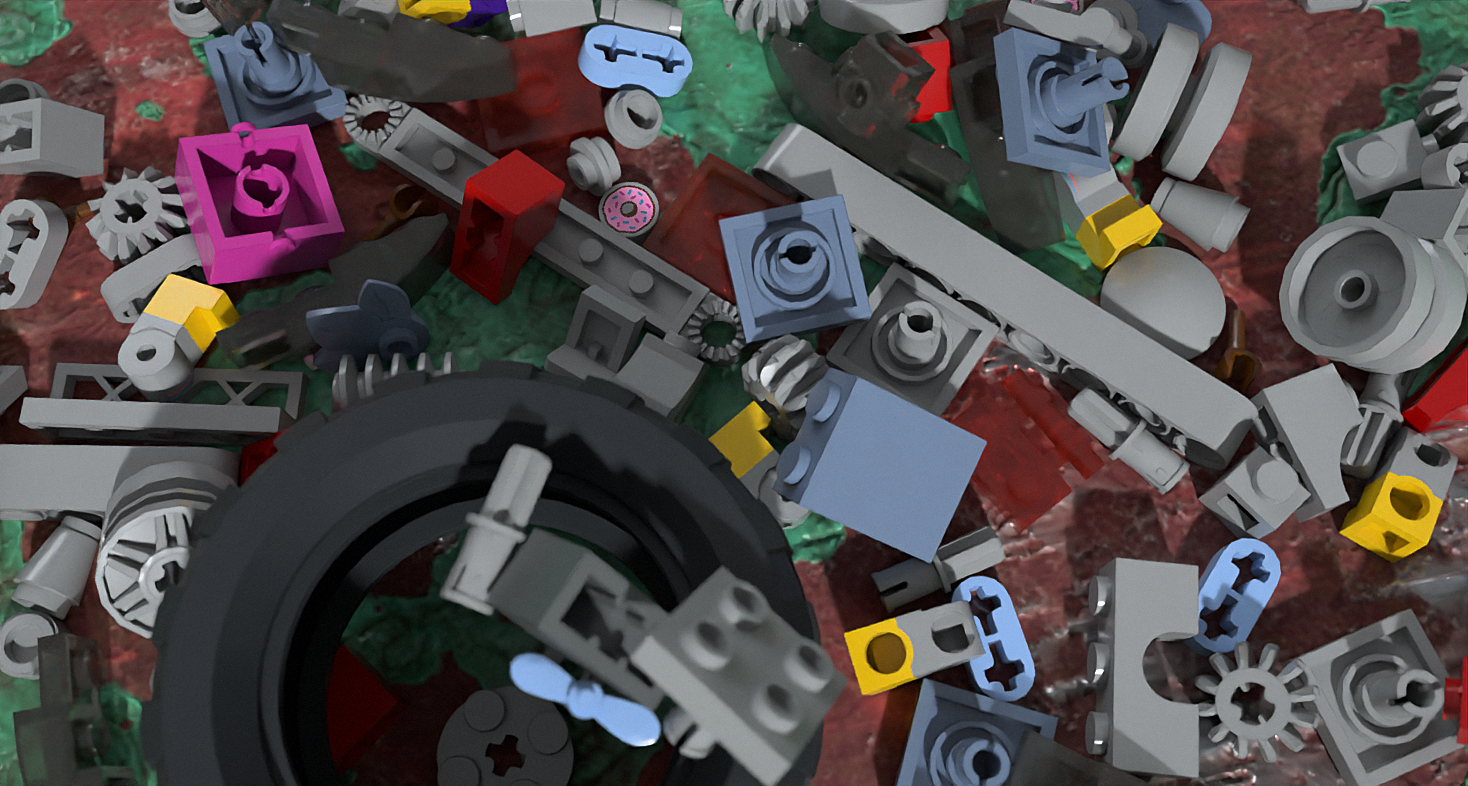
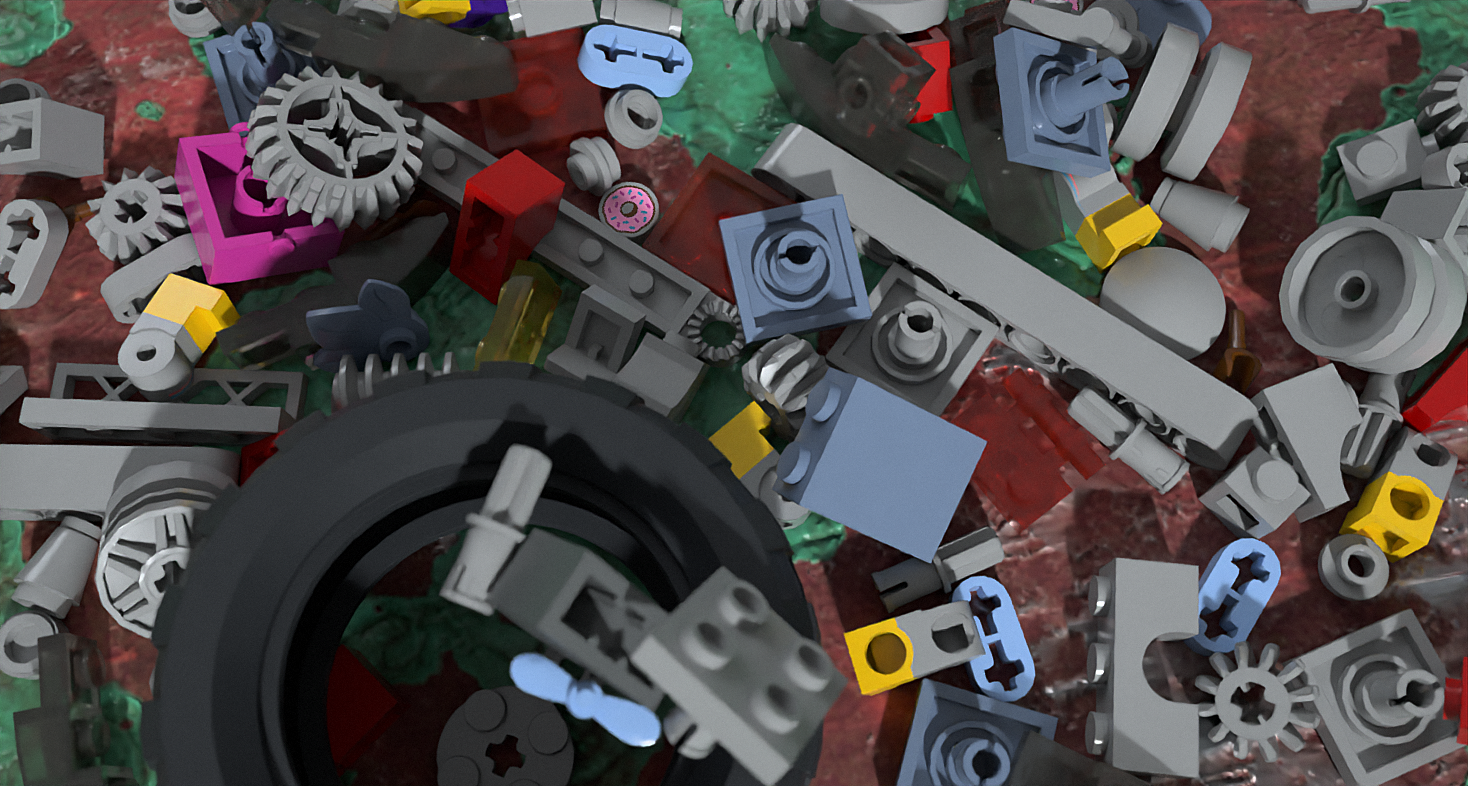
none -> light grey gear [245,65,424,232]
none -> clear yellow plate [472,259,562,371]
none -> light grey plate [1318,534,1389,601]

